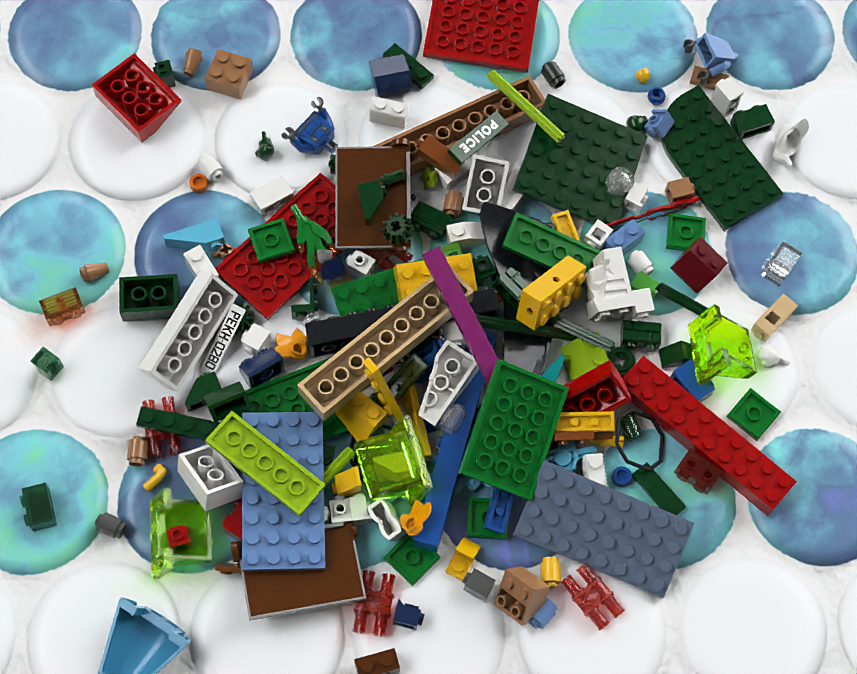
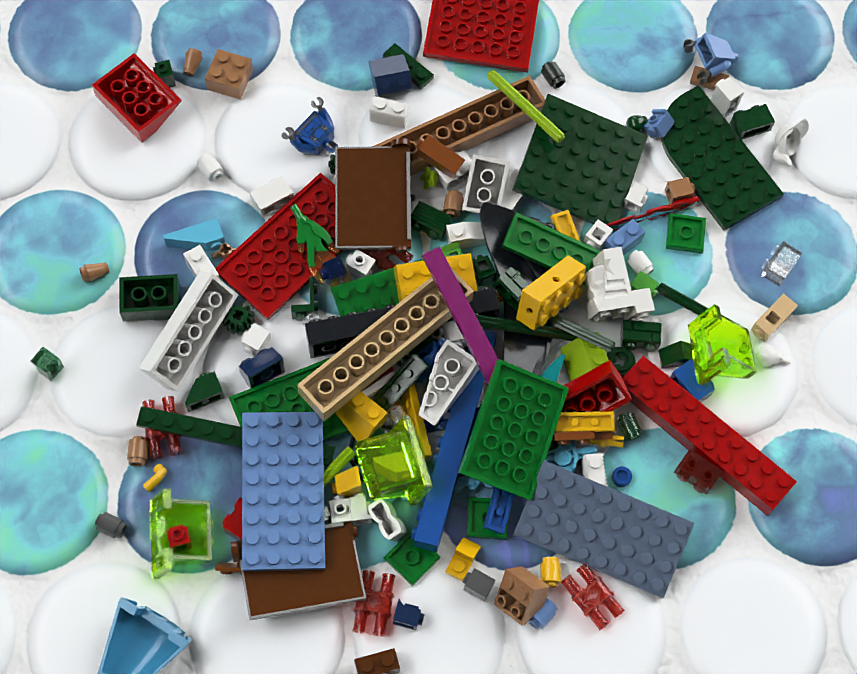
clear green brick [20,482,57,532] -> none
clear orange brick [39,287,86,326] -> none
white brick [178,445,243,511] -> none
orange tile [189,174,209,193] -> none
white sticker [200,304,246,373] -> none
dark green piece [203,381,251,423] -> none
lime plate [205,411,326,517] -> none
green tile [248,218,295,264] -> none
dark green piece [255,131,274,160] -> none
light orange plate [275,328,308,360] -> none
light grey hinge [317,250,332,264] -> none
dark green slope [357,180,387,225] -> none
yellow plate [363,357,404,421] -> none
dark green pin [380,168,406,188] -> none
dark green gear [381,213,414,246] -> none
light orange plate [400,500,432,536] -> none
clear brick [439,404,467,434] -> none
tile [447,111,509,165] -> none
clear wheel [605,167,635,196] -> none
black piece [615,409,664,472] -> none
dark green tile [632,462,686,515] -> none
yellow hinge [635,68,650,83] -> none
blue plate [647,87,666,105] -> none
dark red slope [670,237,728,294] -> none
green tile [726,388,781,441] -> none

